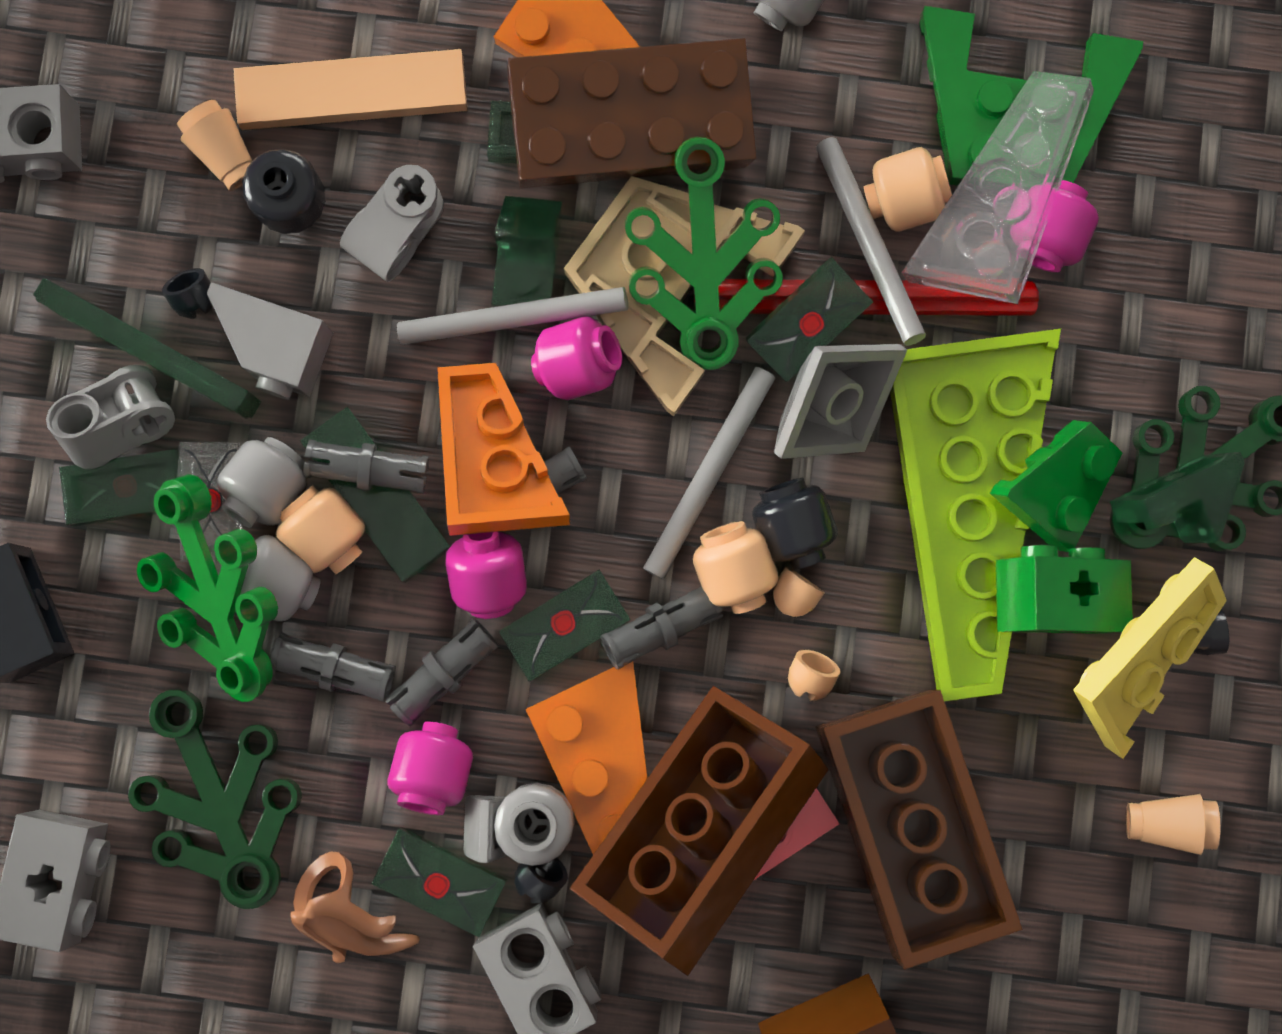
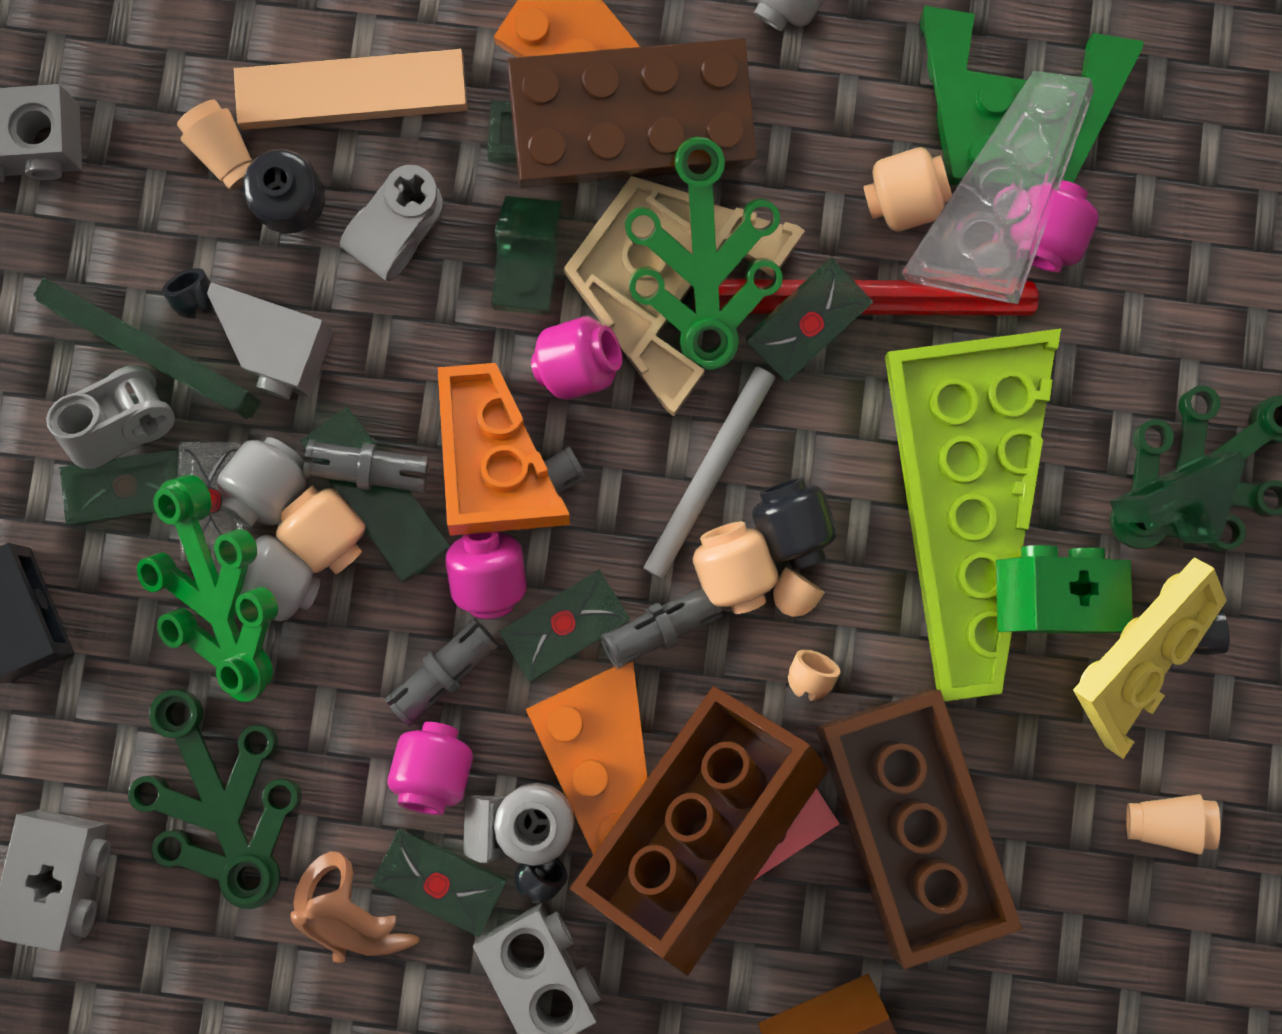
dark grey pin [270,633,396,702] -> none
light grey bar [397,287,628,345] -> none
light grey slope [774,344,907,459] -> none
light grey bar [816,137,926,346] -> none
green wing [990,420,1123,552] -> none

